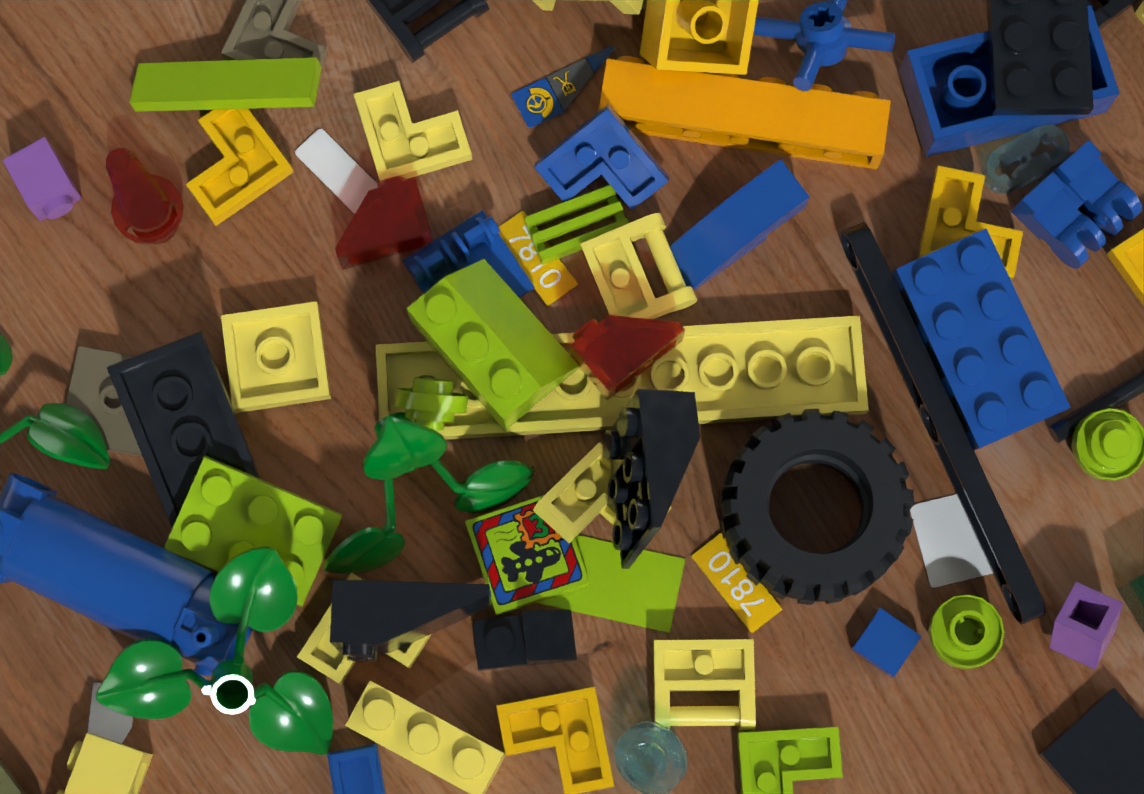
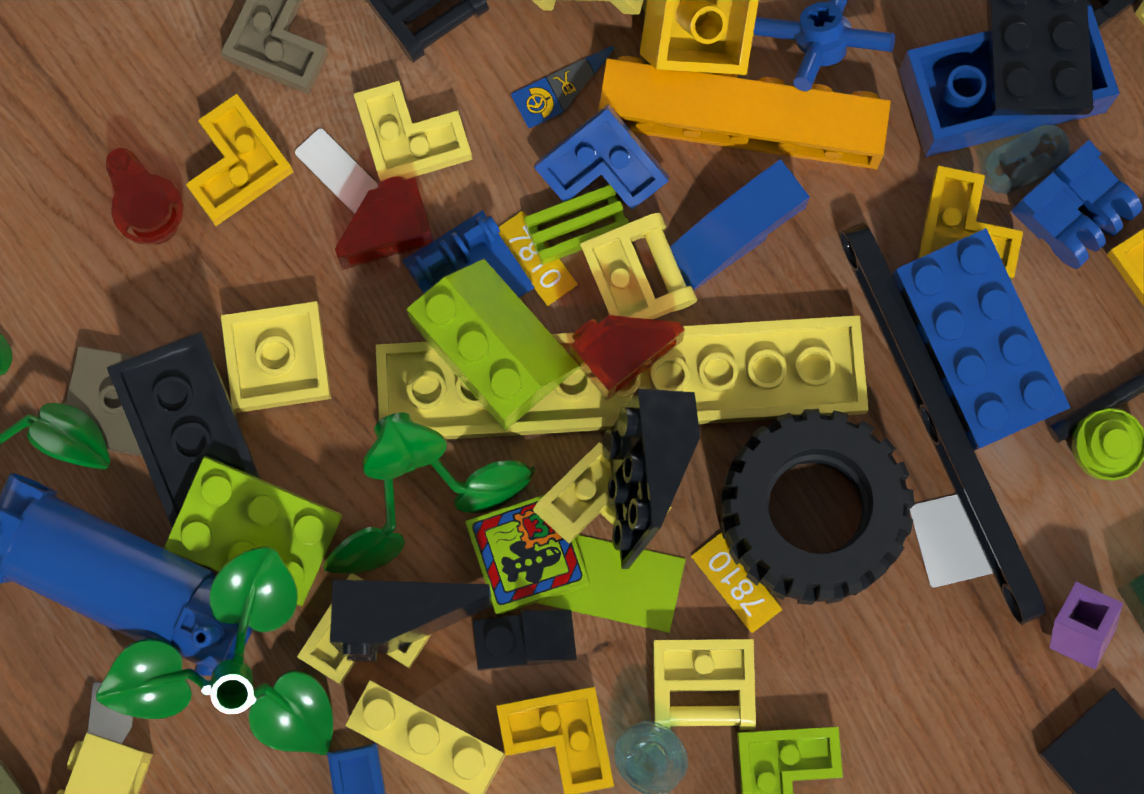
medium lavender brick [2,137,82,221] -> none
lime tile [129,57,322,112] -> none
lime plate [394,377,468,431] -> none
blue tile [851,607,922,678] -> none
lime plate [928,594,1005,670] -> none

